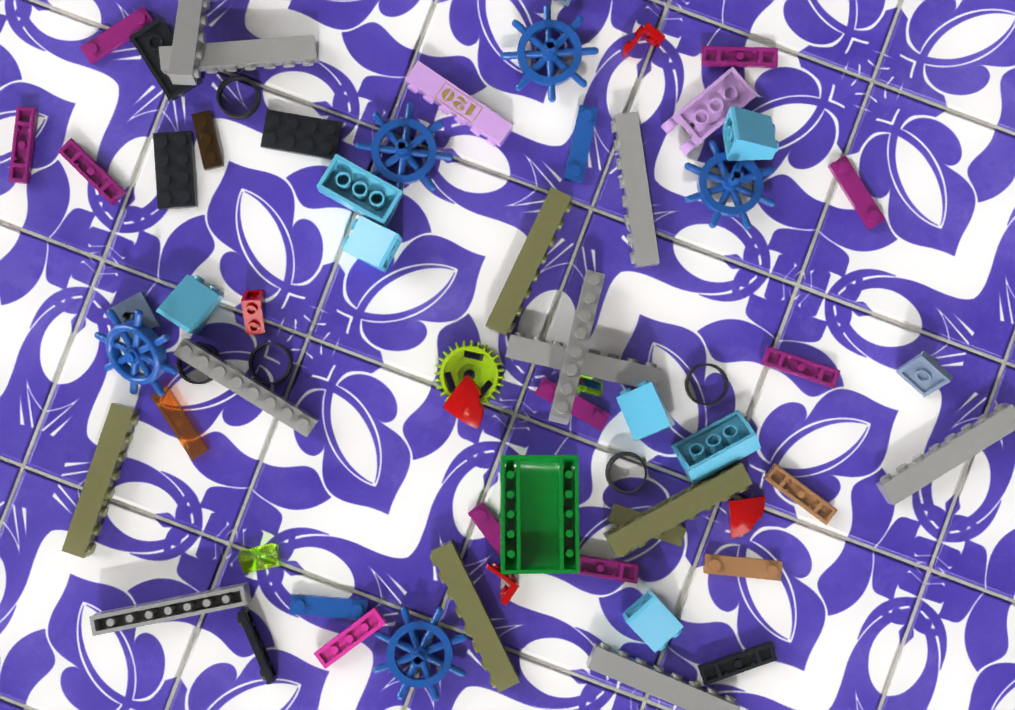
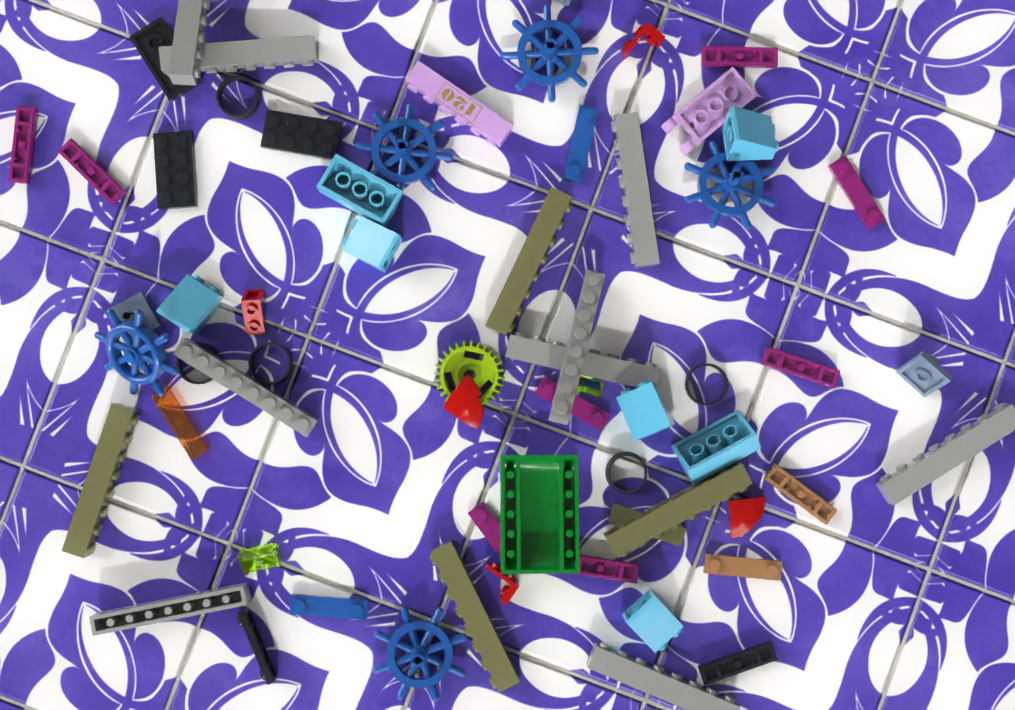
magenta plate [80,6,154,65] -> none
dark brown plate [191,110,224,171] -> none
dark pink plate [314,606,387,669] -> none

